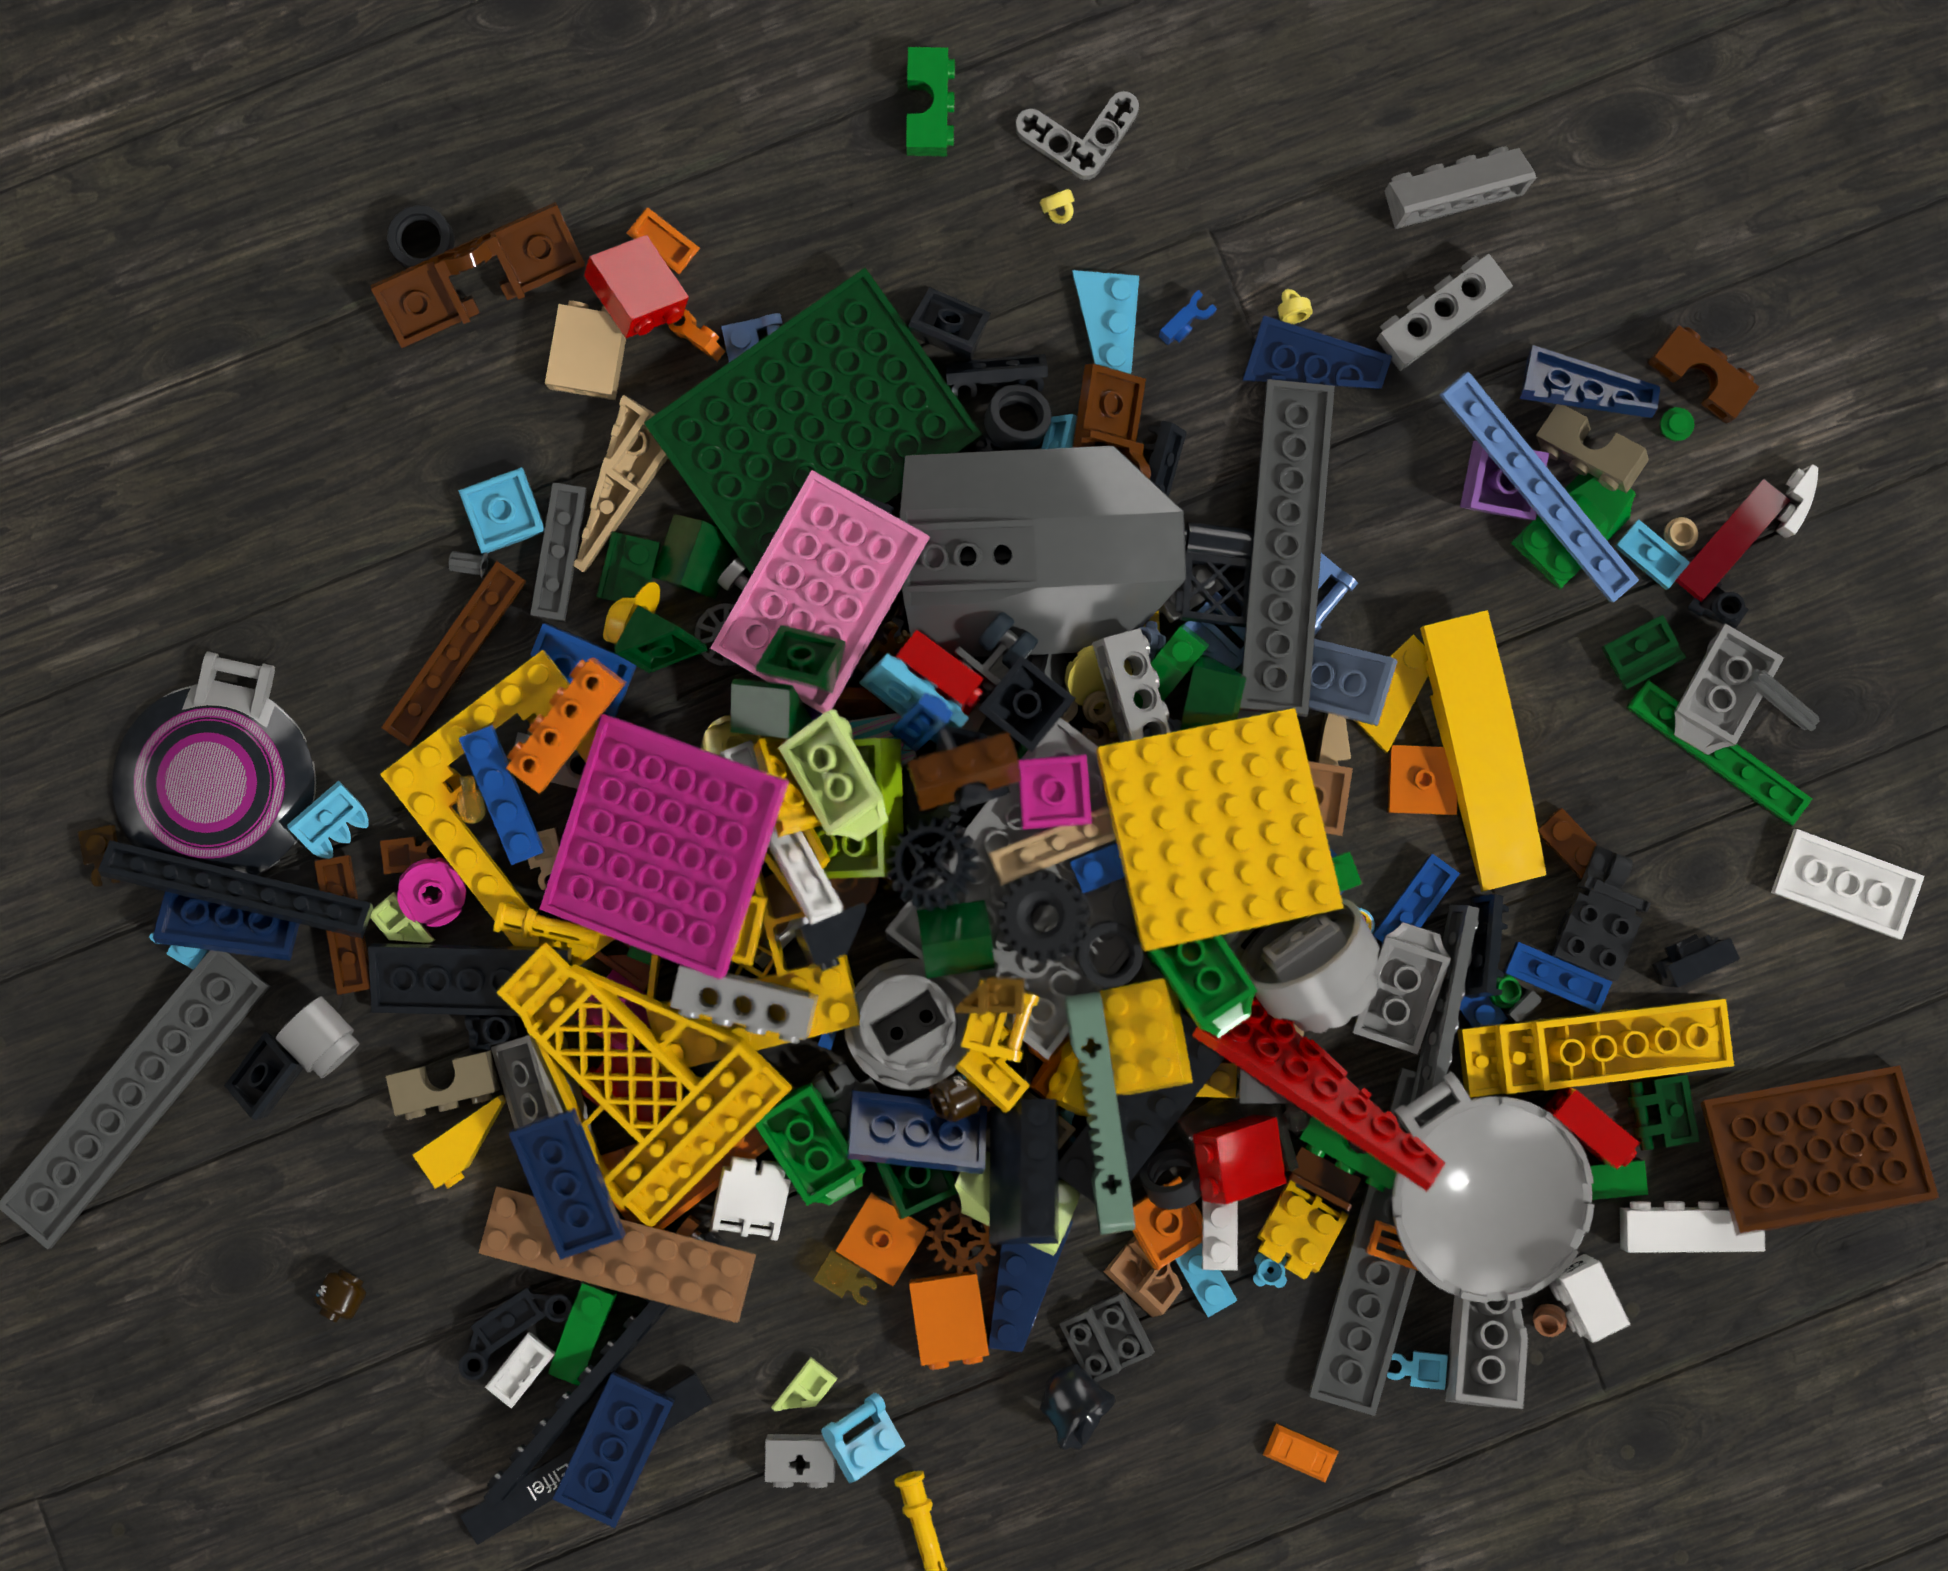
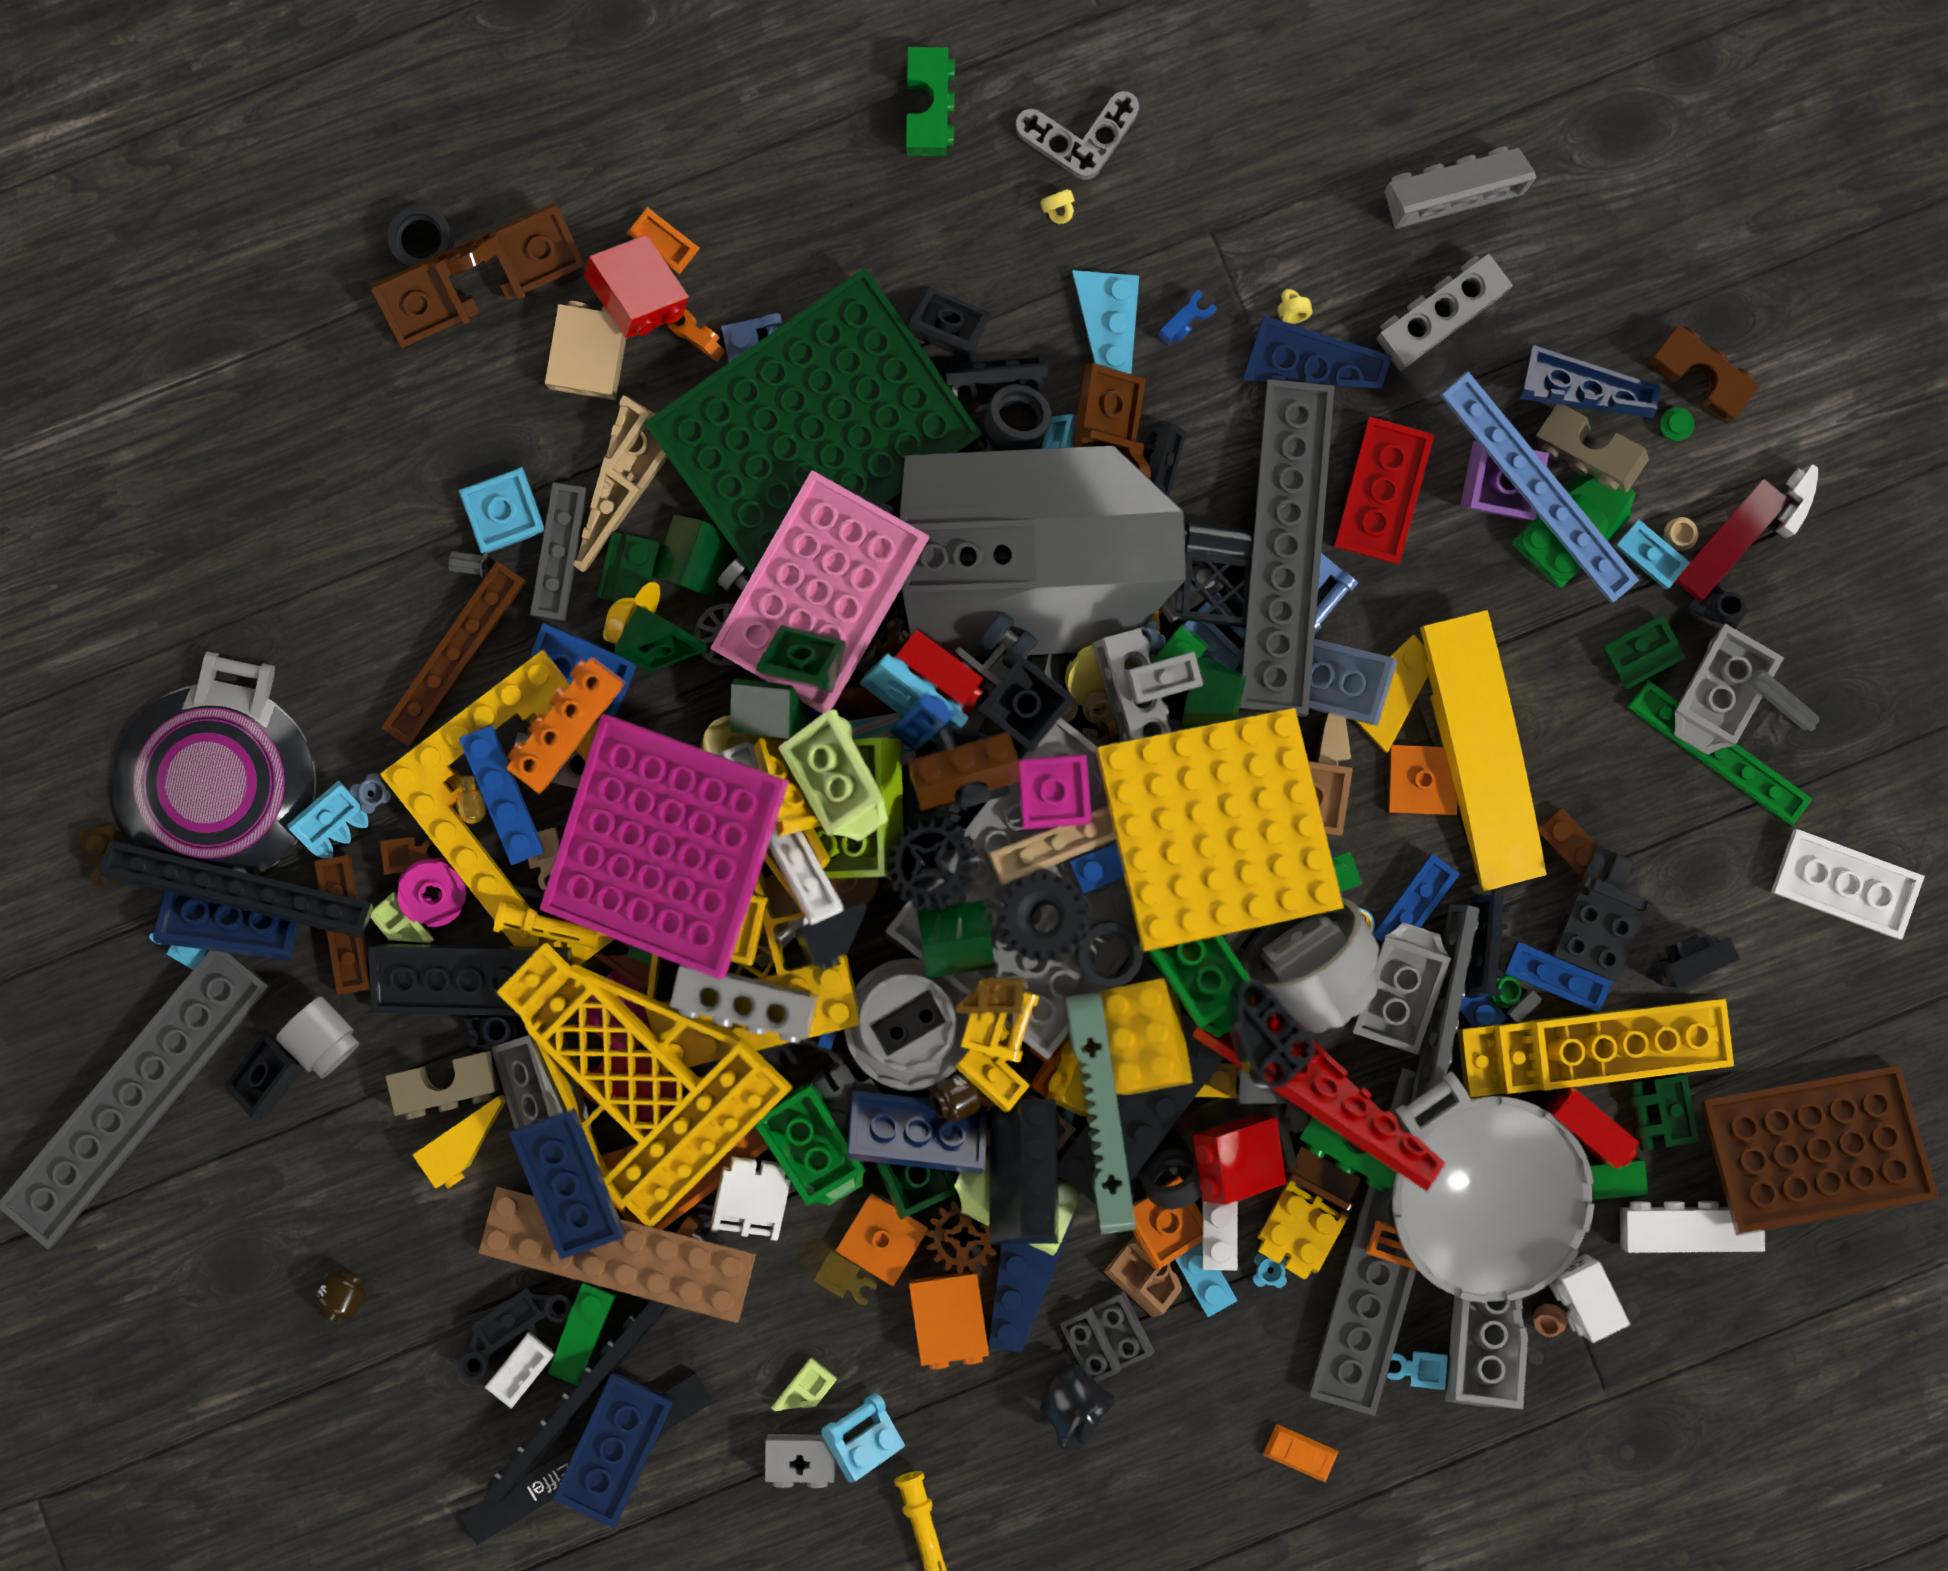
none -> sand blue plate [350,773,391,814]
none -> light grey plate [1126,652,1203,704]
none -> black beam [1228,980,1315,1088]
none -> red plate [1333,417,1435,565]

